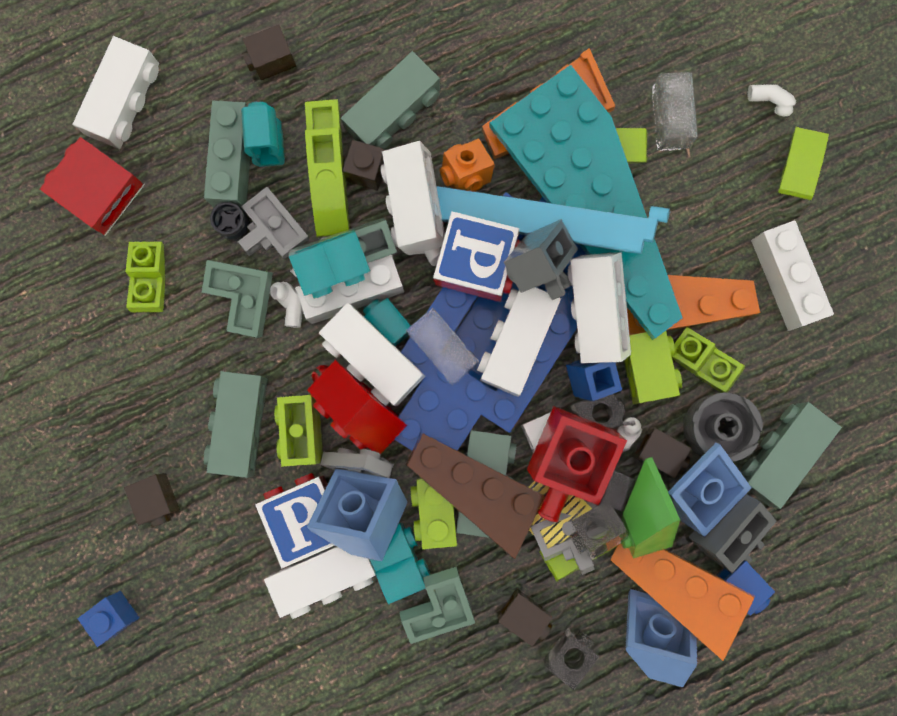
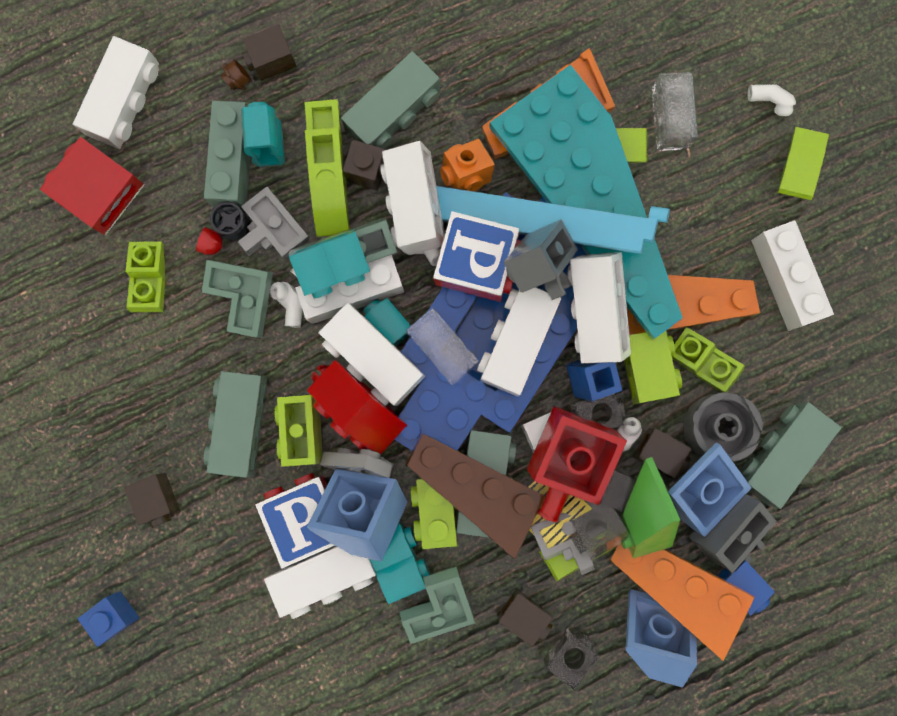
none -> red hinge [196,227,223,255]
none -> reddish brown plate [221,59,251,90]

